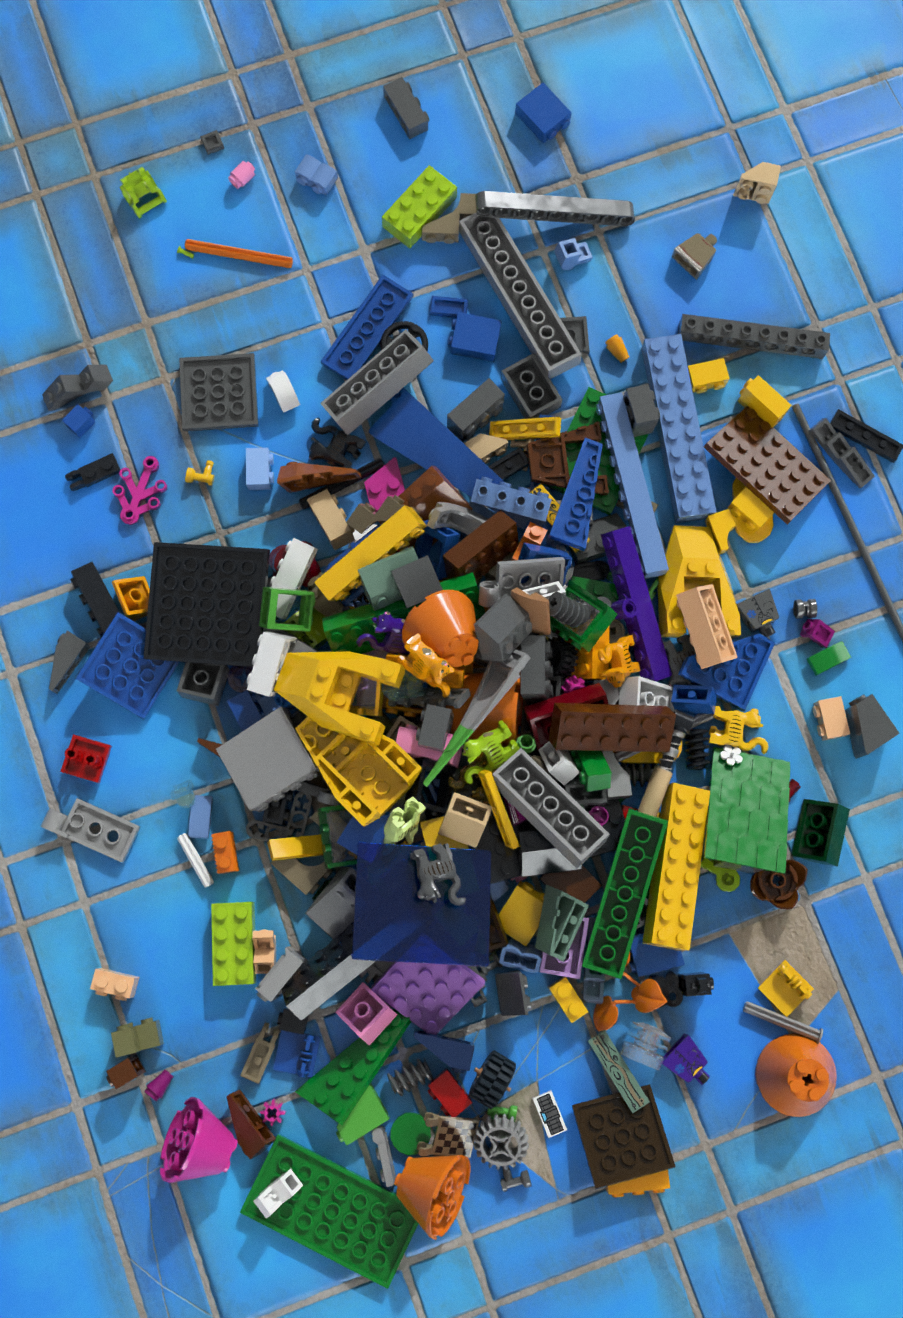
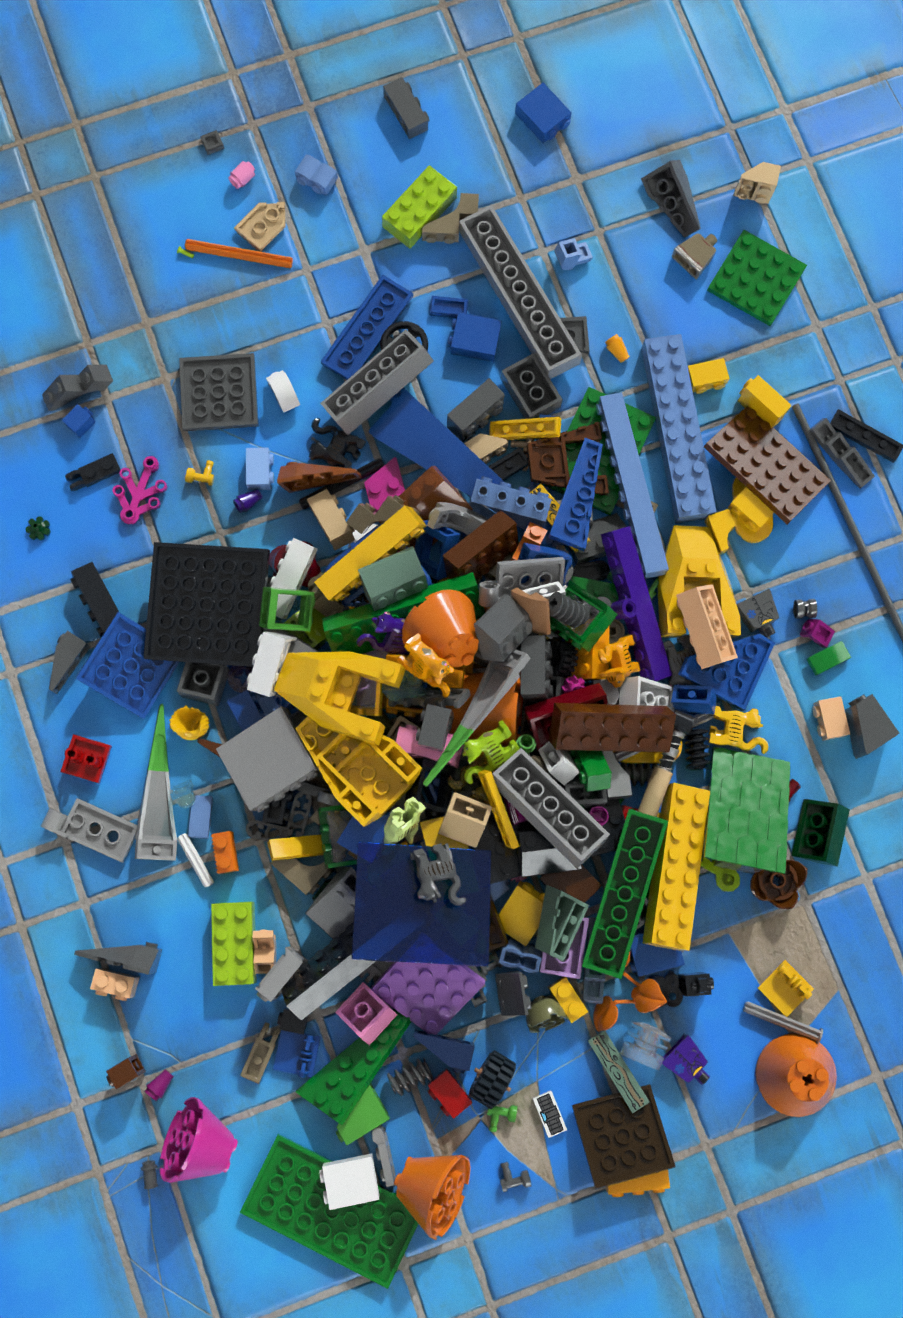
olive brick [111,1017,164,1058] -> none
light orange slope [112,576,150,621] -> none
lime piece [119,167,167,219] -> none
reddish brown slope [227,1090,276,1159] -> none
white brick [254,1169,303,1218] -> none
dark pink gear [260,1098,286,1126] -> none
dark grey tile [390,555,443,608] -> none
green tile [391,1112,431,1155] -> none
dark tan flag [417,1112,479,1158] -> none
light grey gear [473,1113,529,1171] -> none
beam [475,191,635,226] -> none
dark grey brick [623,384,660,437] -> none
dark grey brick [678,314,830,359] -> none
white plant [720,745,743,766] -> none
none -> dark green plant [26,517,51,540]
none -> dark grey wedge [74,942,162,975]
none -> light grey plate [135,704,177,861]
none -> dark grey pin [141,1160,158,1189]
none -> yellow hair [169,705,210,741]
none -> dark purple cone [233,489,263,513]
none -> tan tile [234,202,286,252]
none -> white brick [319,1153,380,1210]
none -> olive cylinder [526,996,568,1033]
none -> dark grey wedge [641,160,701,237]
none -> green plate [707,230,807,326]

